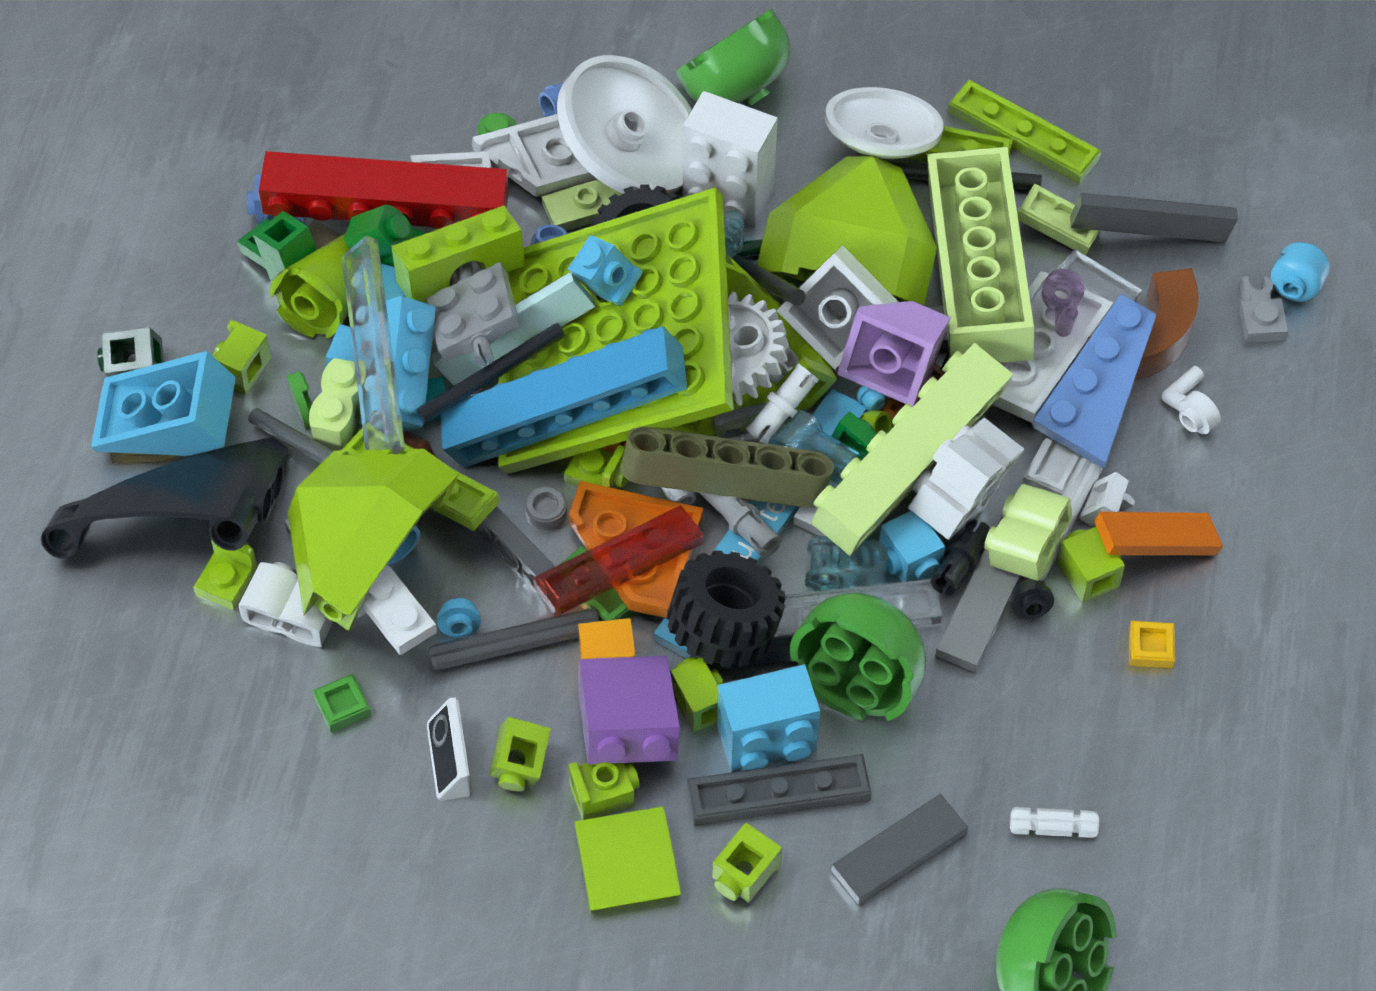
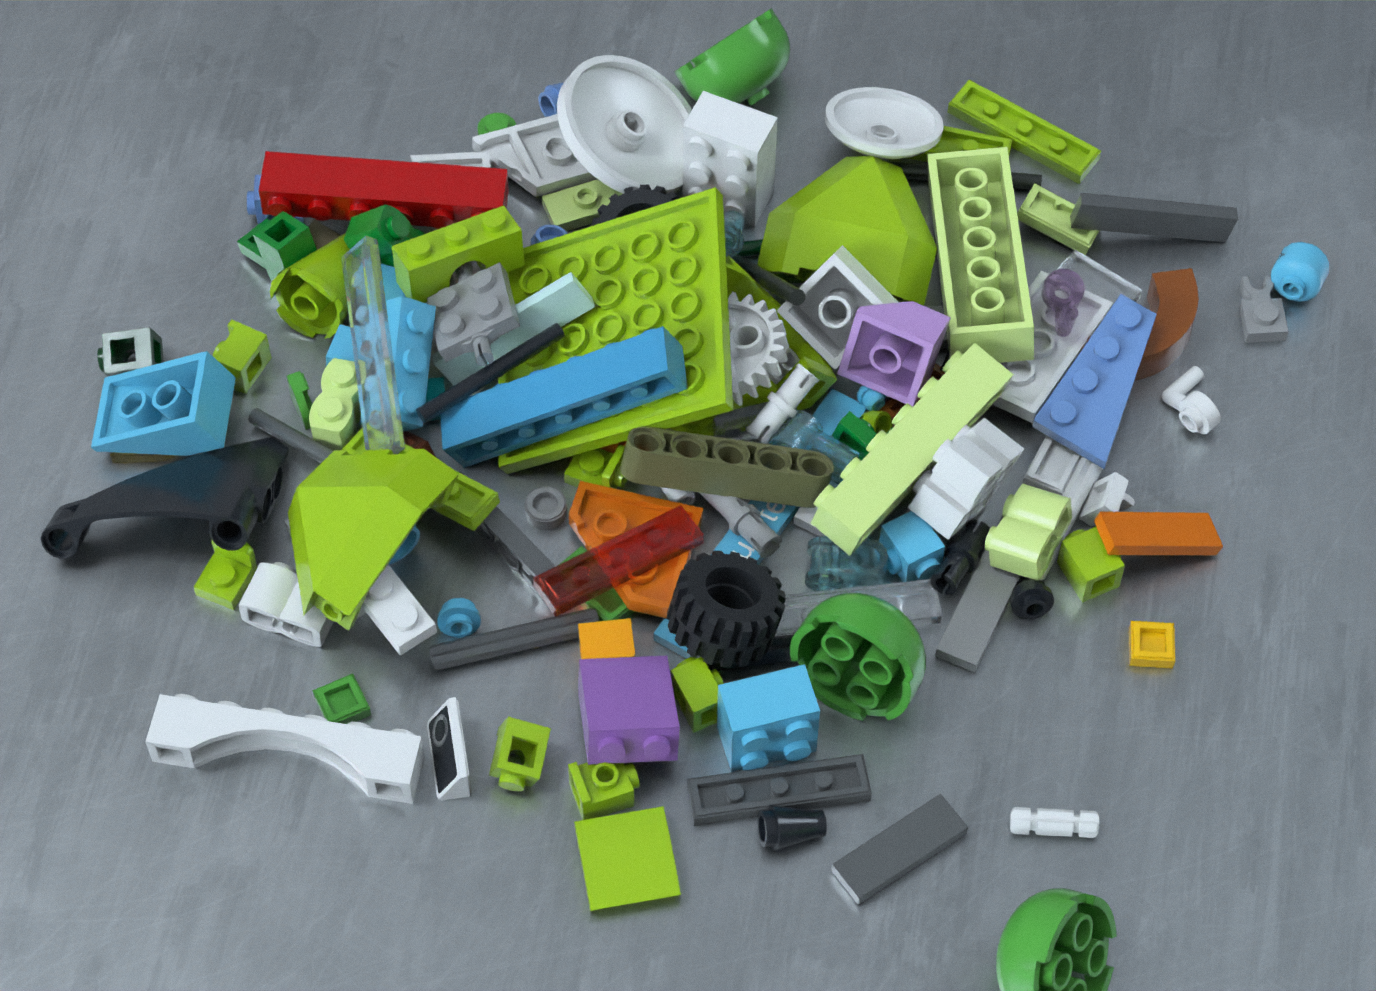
medium azure brick [568,235,643,307] -> none
lime brick [712,822,783,903] -> none
none -> white arch [145,694,425,804]
none -> black cone [757,805,827,850]

